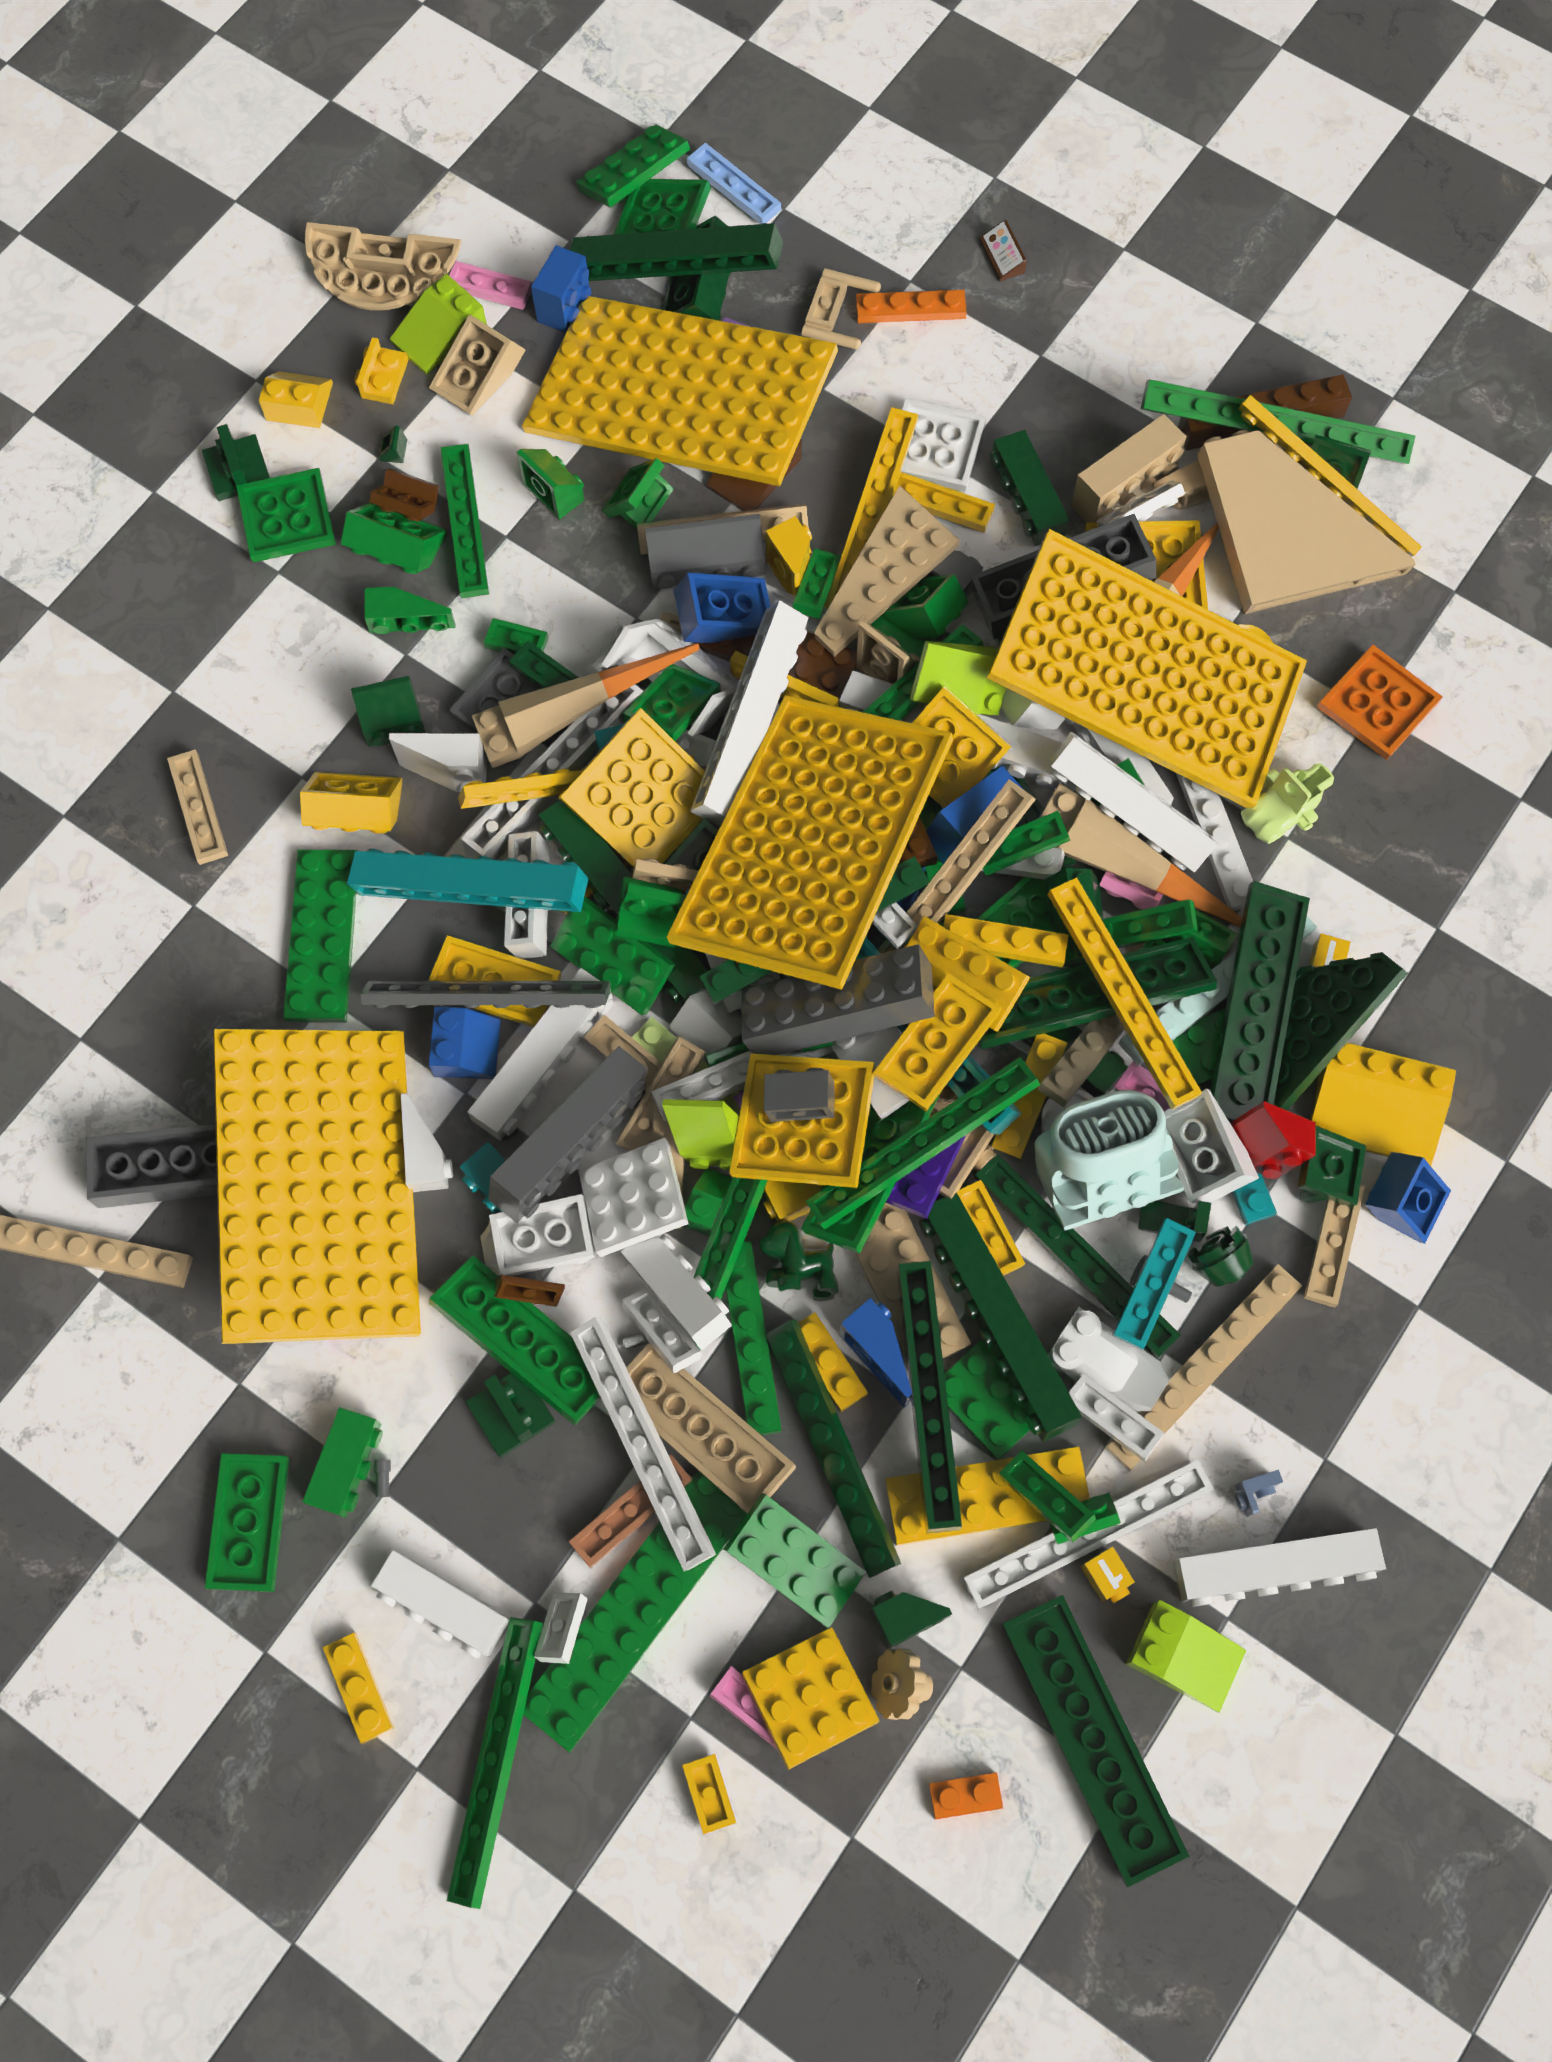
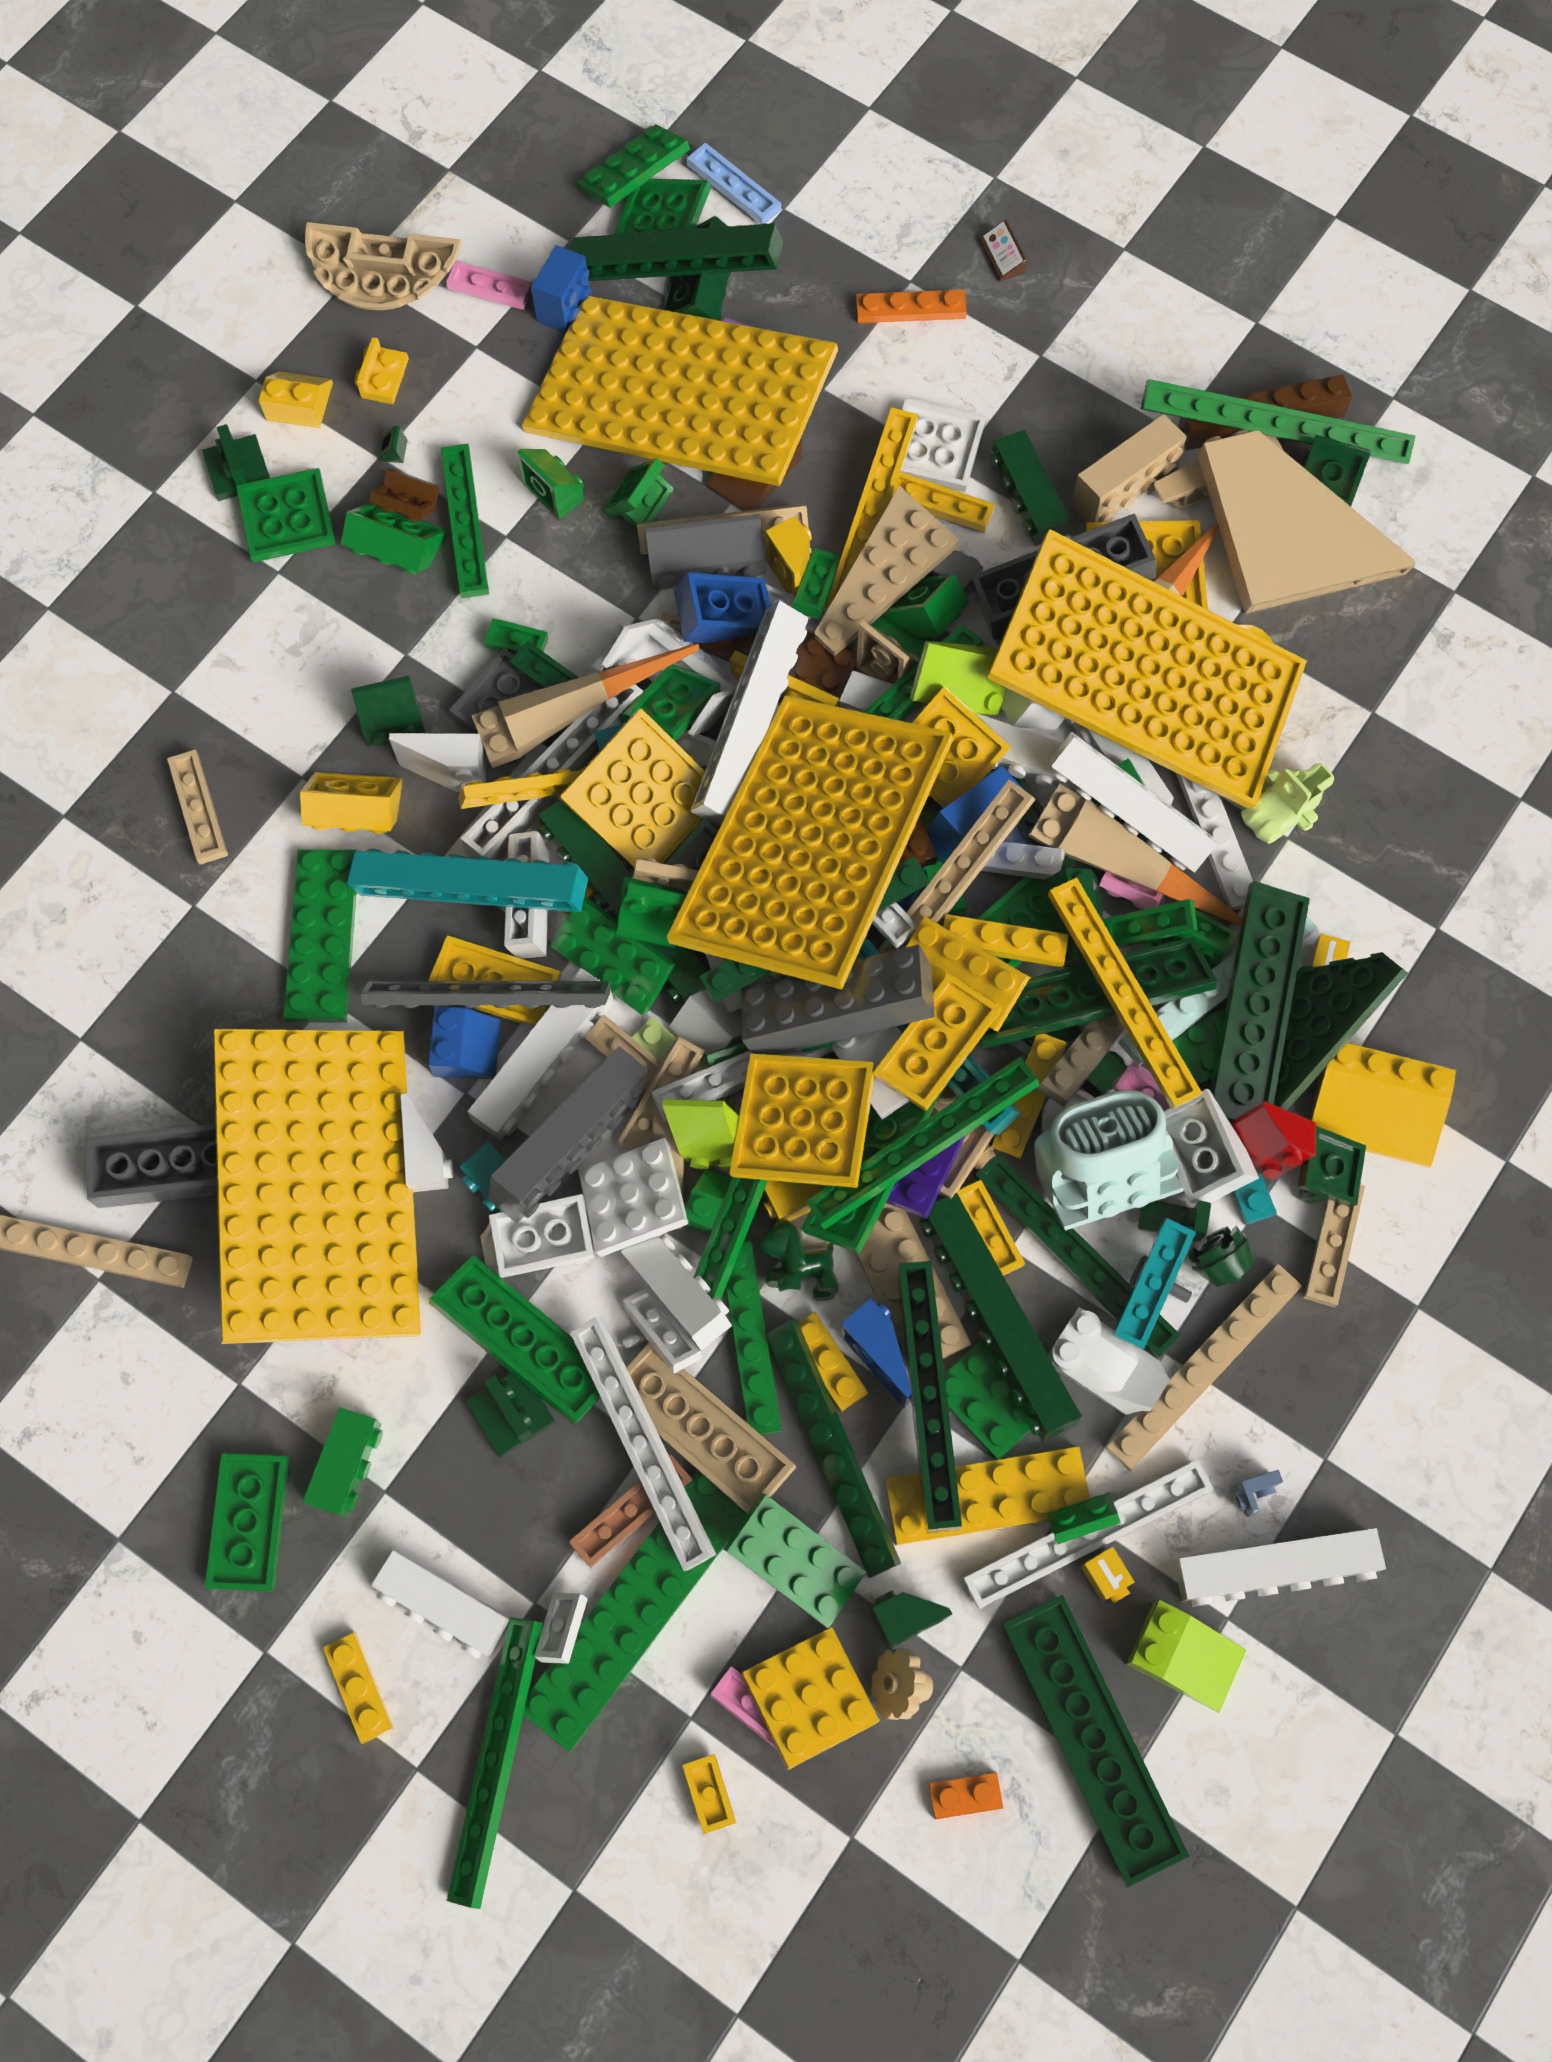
green slope [365,587,456,634] -> none
dark grey piece [374,1460,391,1498] -> none
lime slope [390,273,487,375] -> none
tan slope [429,314,525,416] -> none
reddish brown slope [494,1274,565,1307] -> none
dark grey brick [764,1068,835,1122] -> none
tan plate [801,268,881,350] -> none
green plate [982,811,1071,876] -> none
green plate [999,1451,1096,1543] -> none
white plate [1069,1373,1165,1462] -> none
white plate [1096,480,1185,527] -> none
yellow plate [1238,395,1422,557] -> none
orange plate [1317,645,1443,760] -> none
blue slope [1364,1151,1451,1244] -> none

